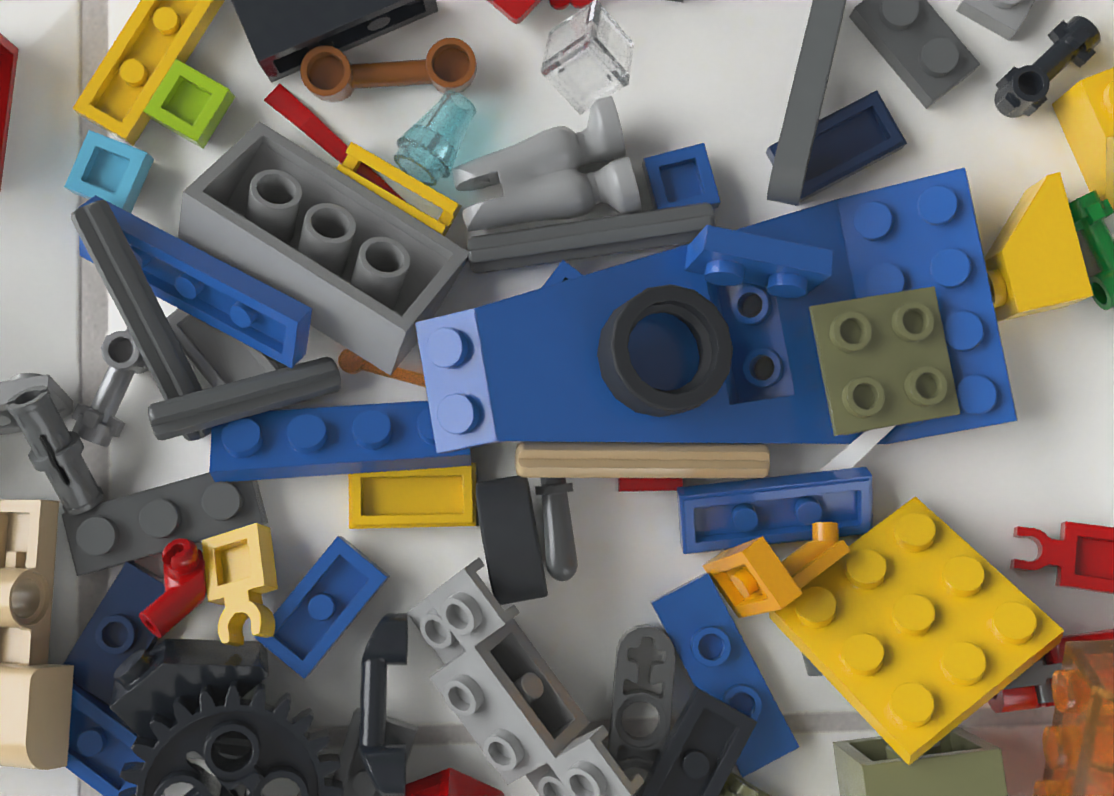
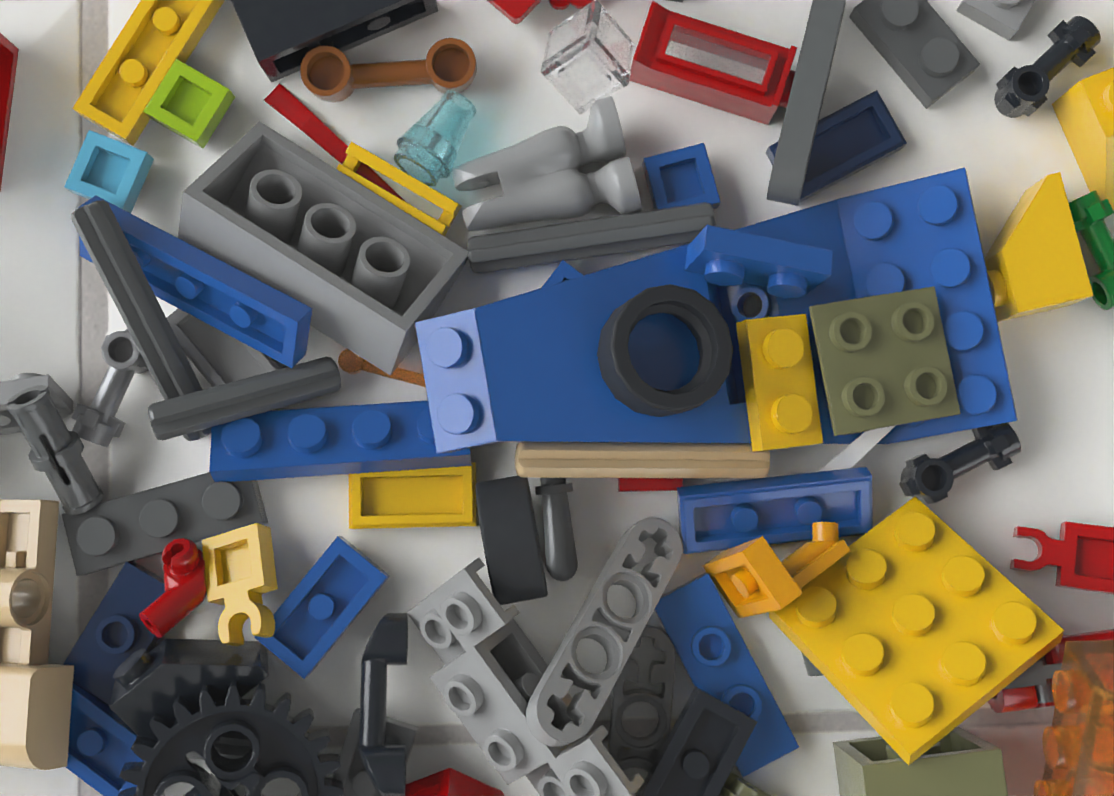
none -> light grey beam [526,517,683,747]
none -> red window [629,1,797,125]
none -> yellow plate [736,314,823,452]
none -> black bar [899,423,1021,504]

